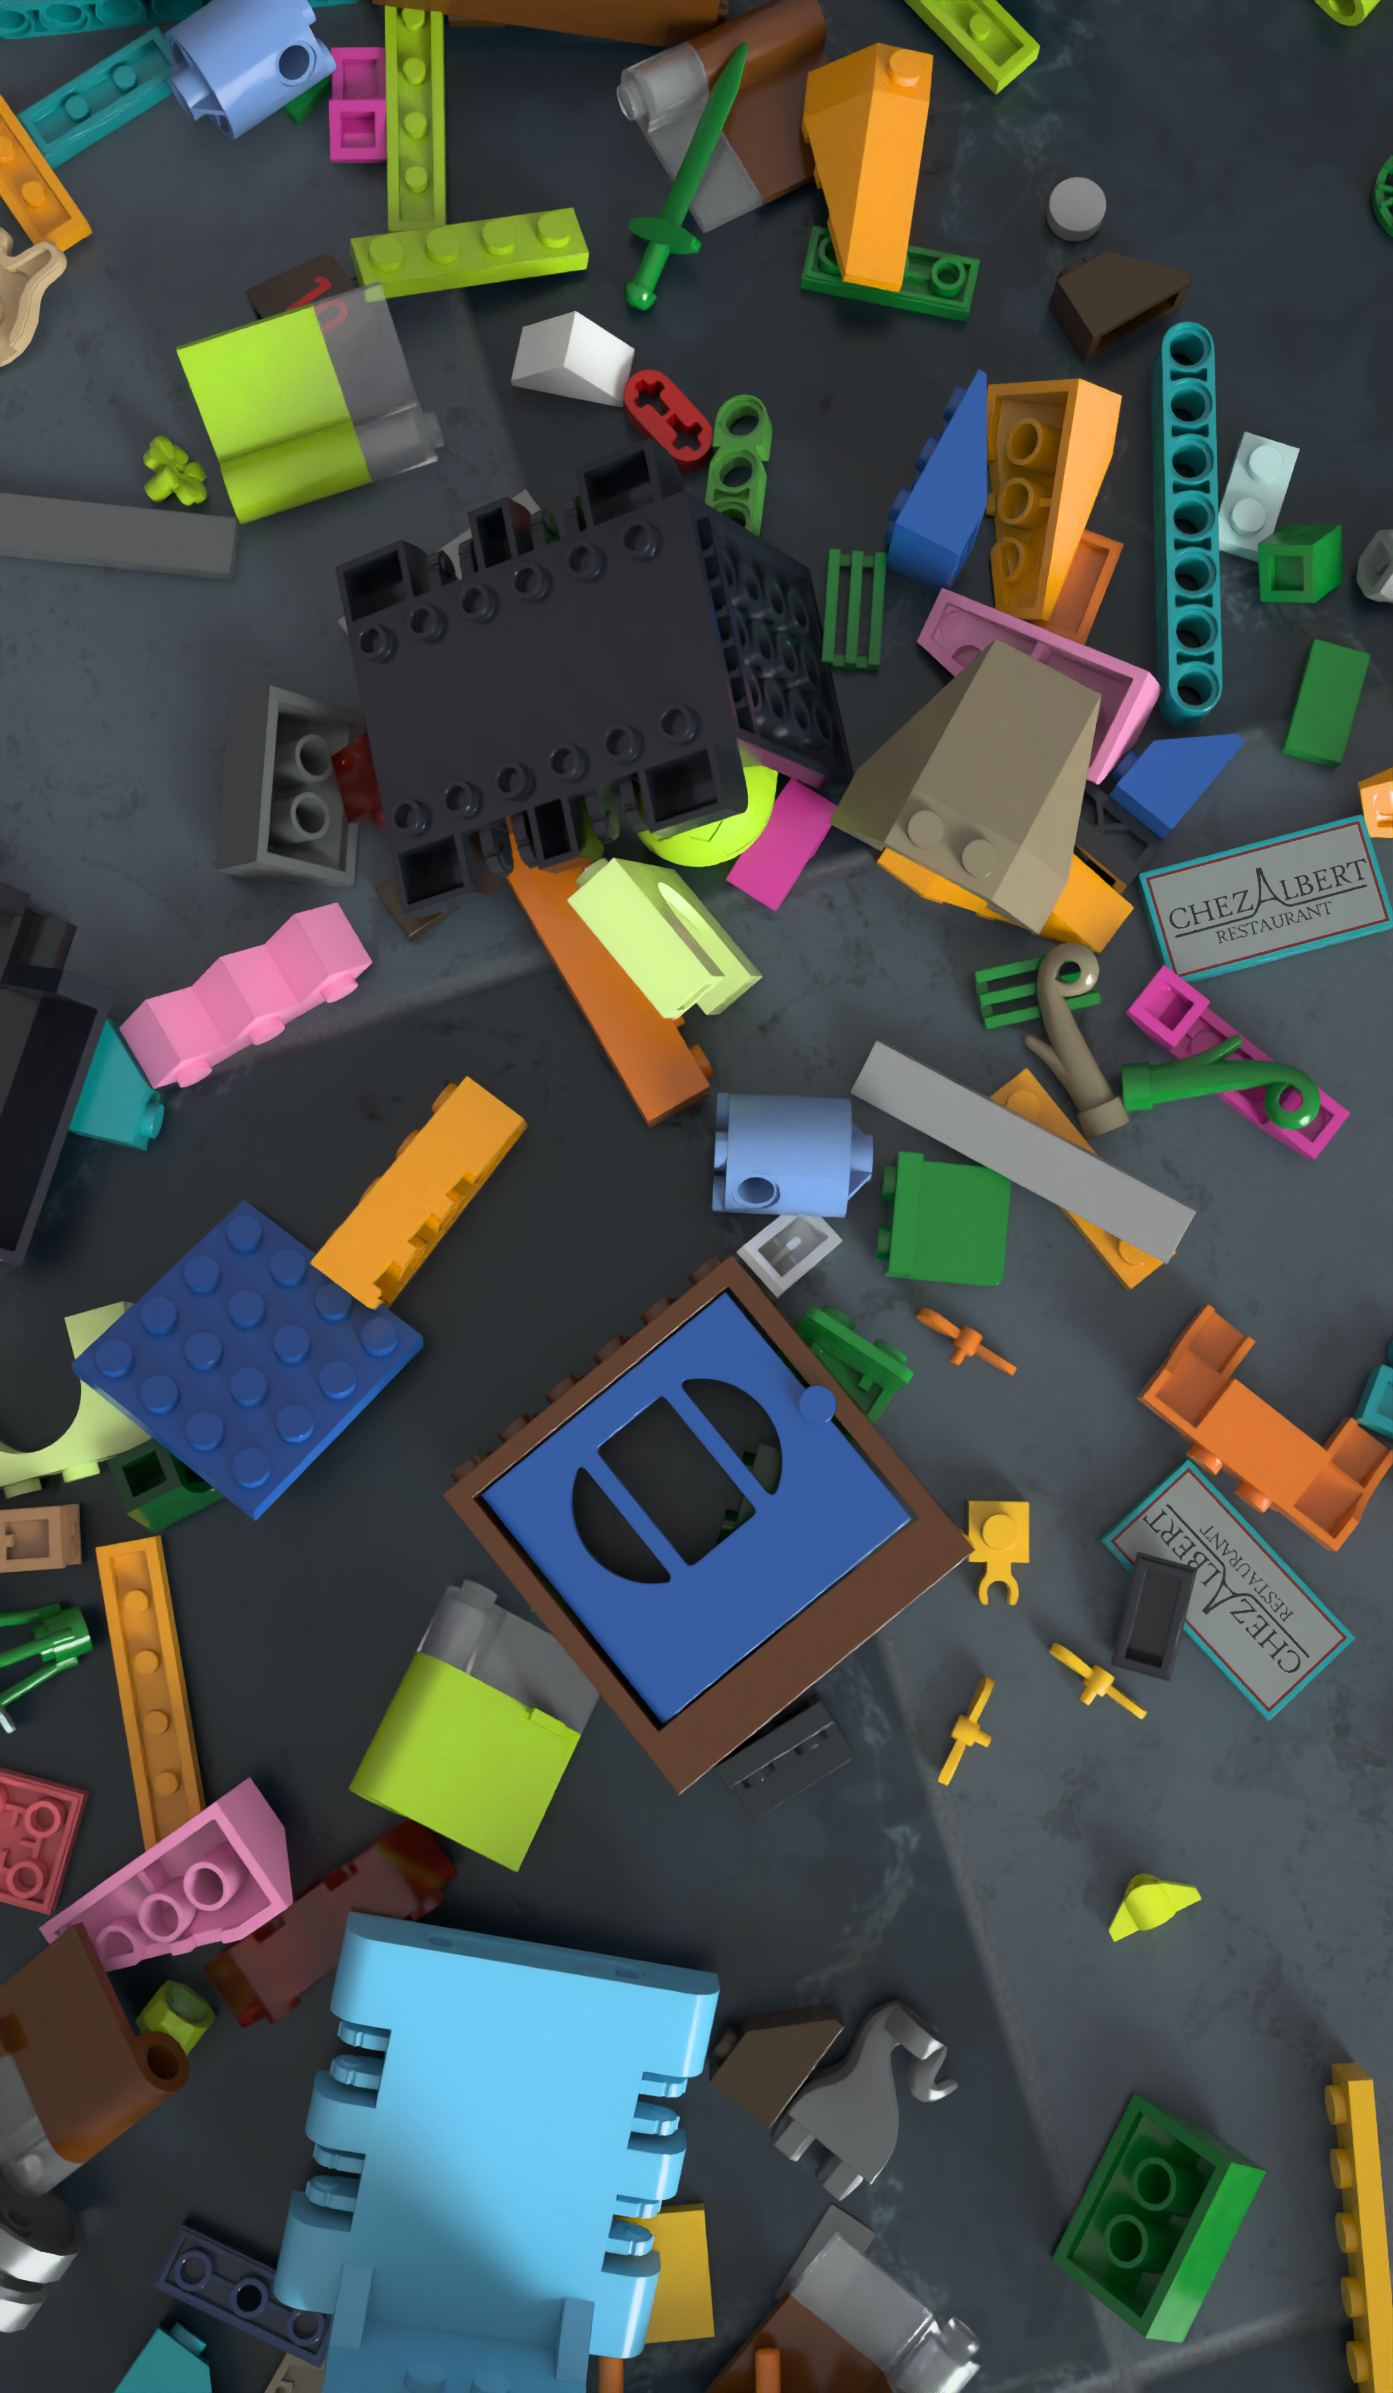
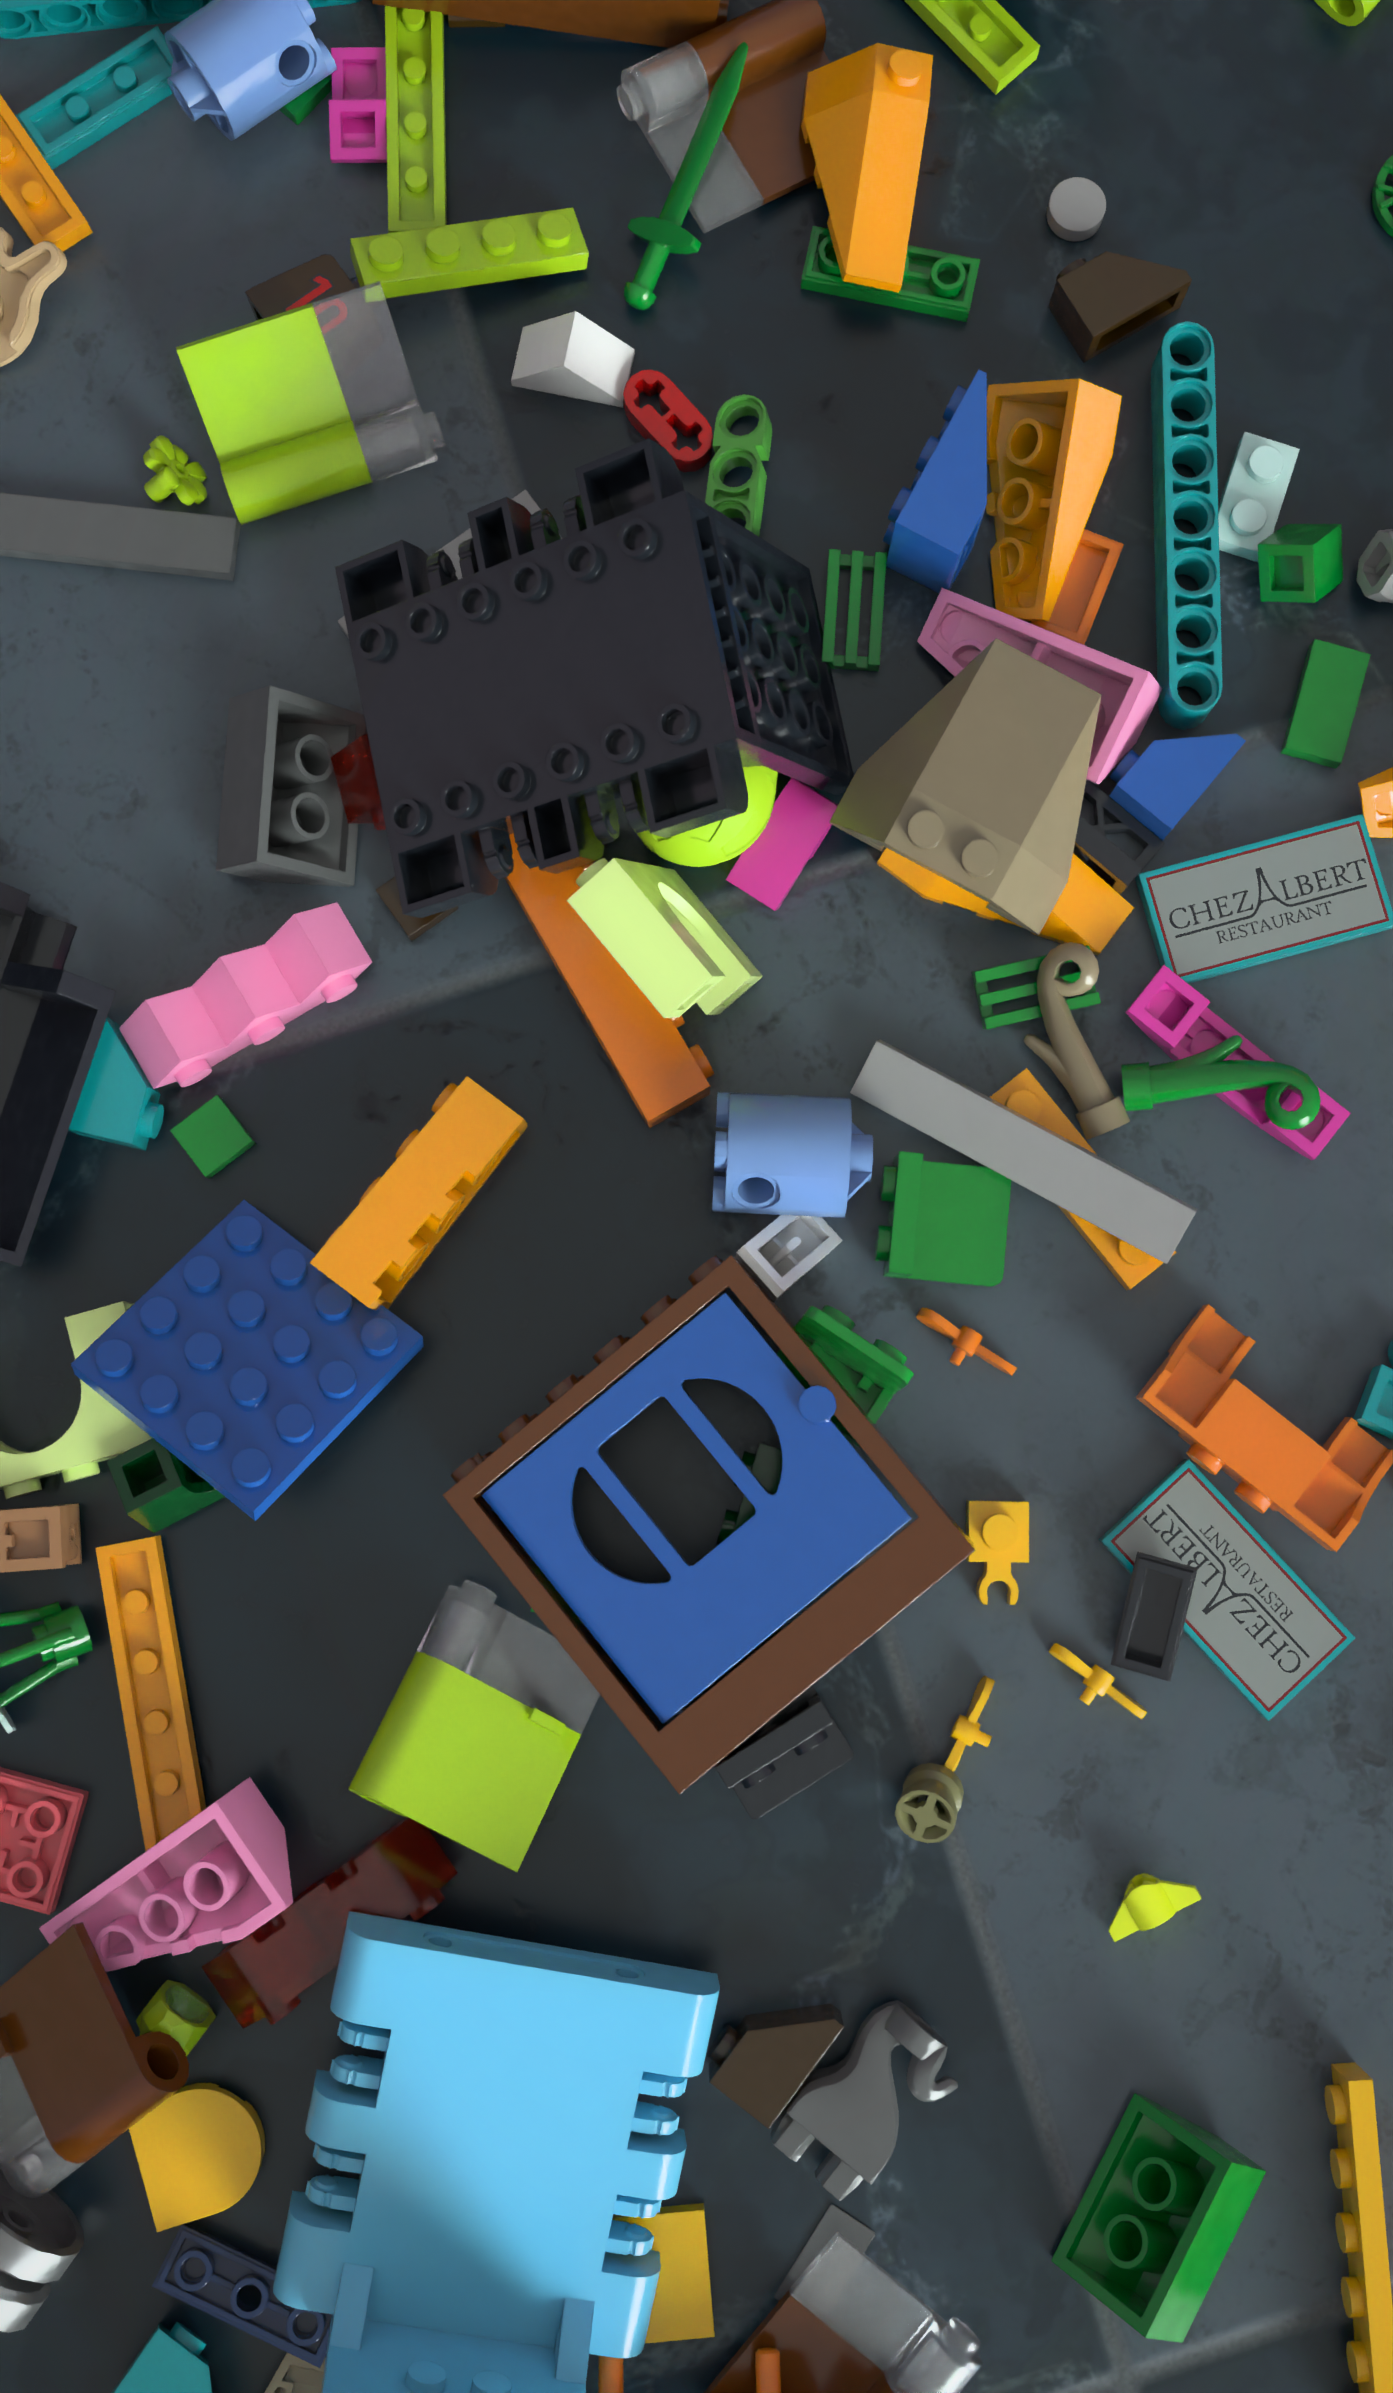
none -> yellow tile [129,2083,265,2232]
none -> green tile [170,1095,256,1179]
none -> olive wheel [895,1763,964,1843]

